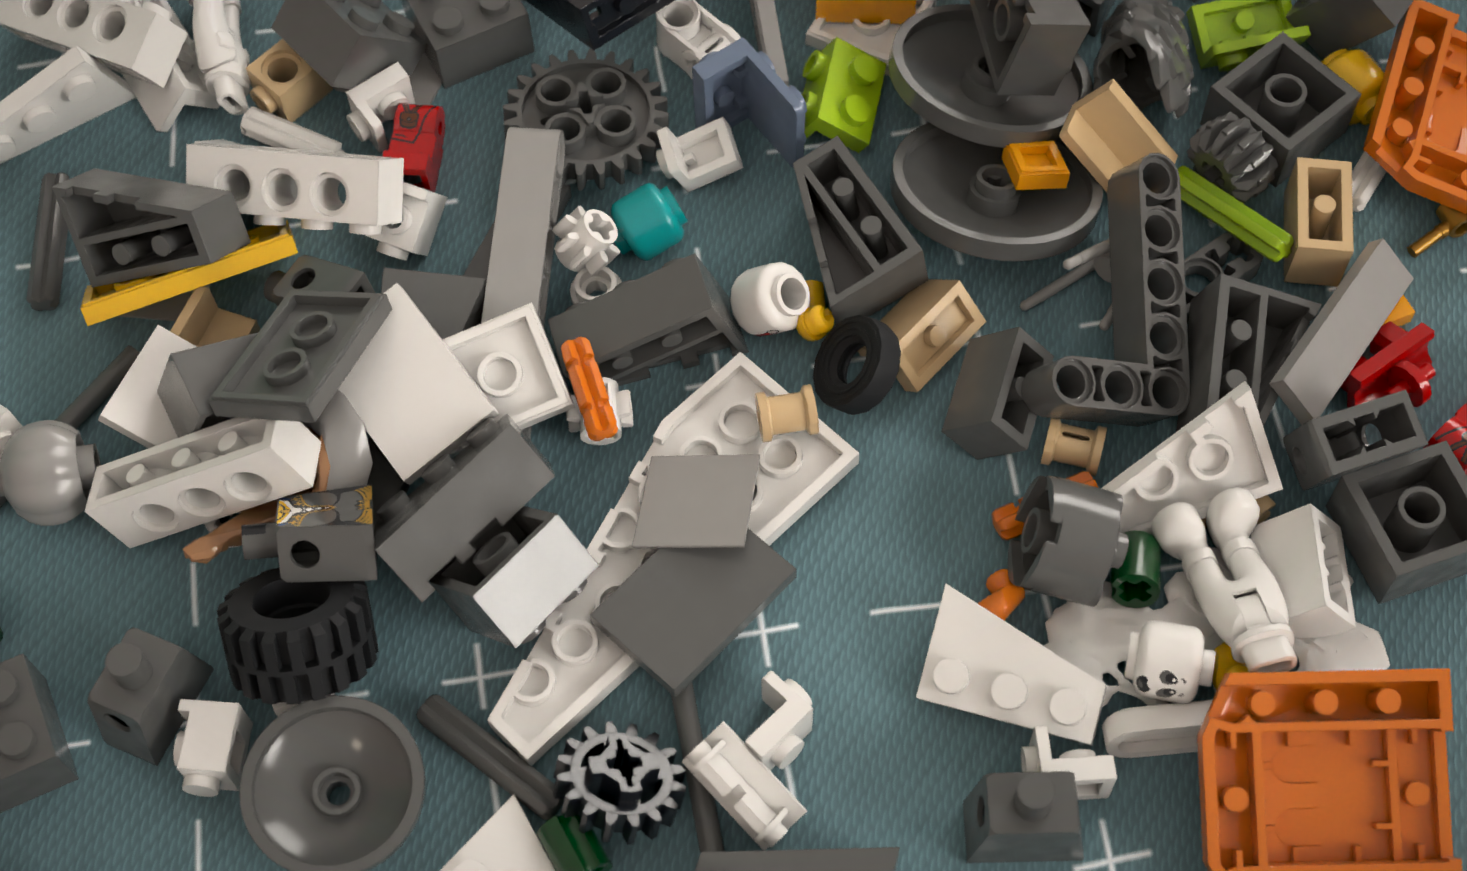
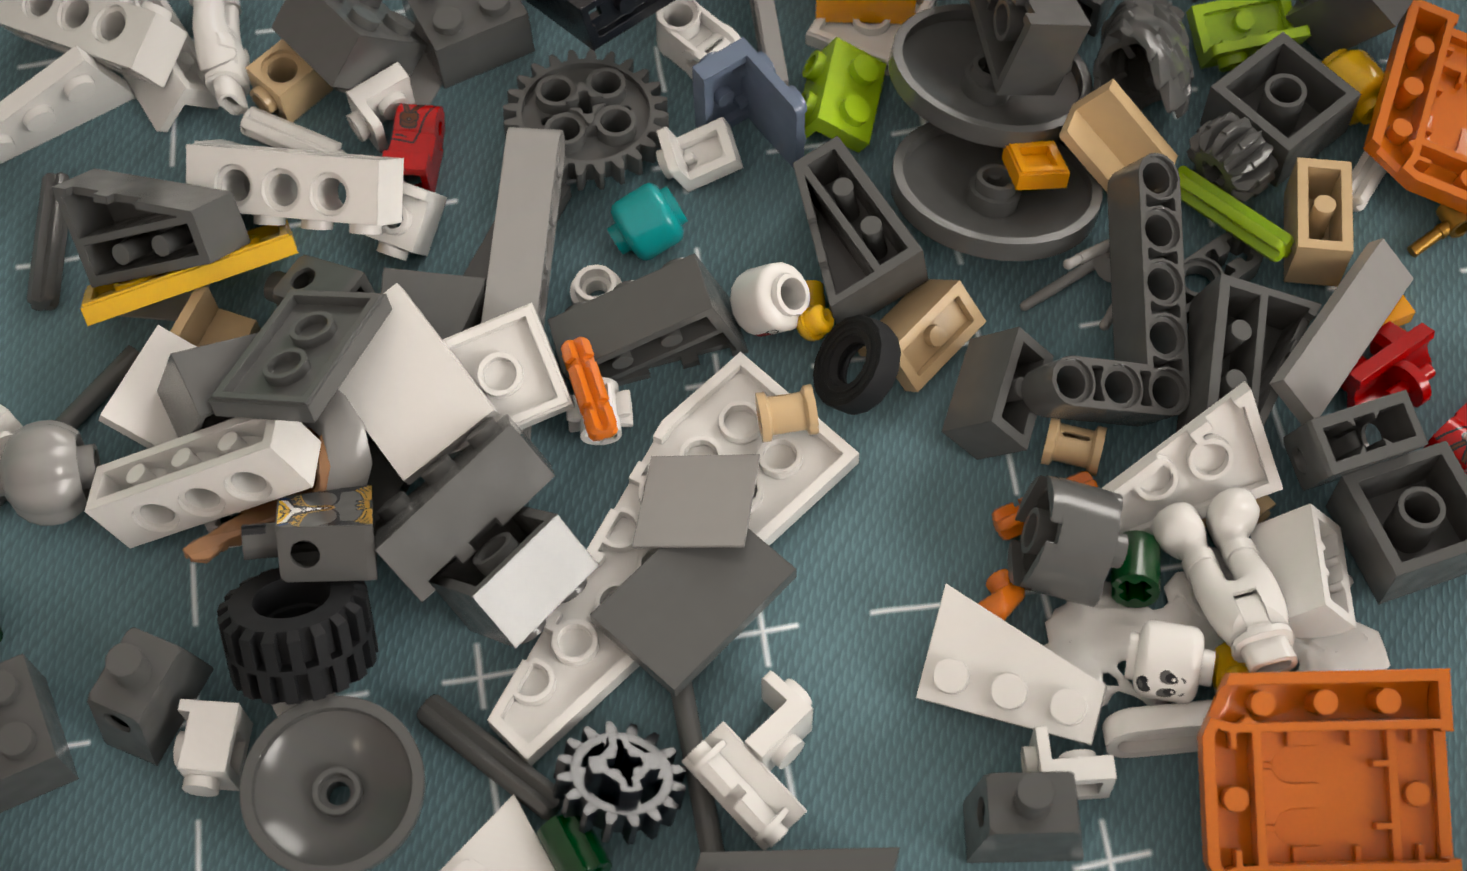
white gear [552,206,620,276] -> none

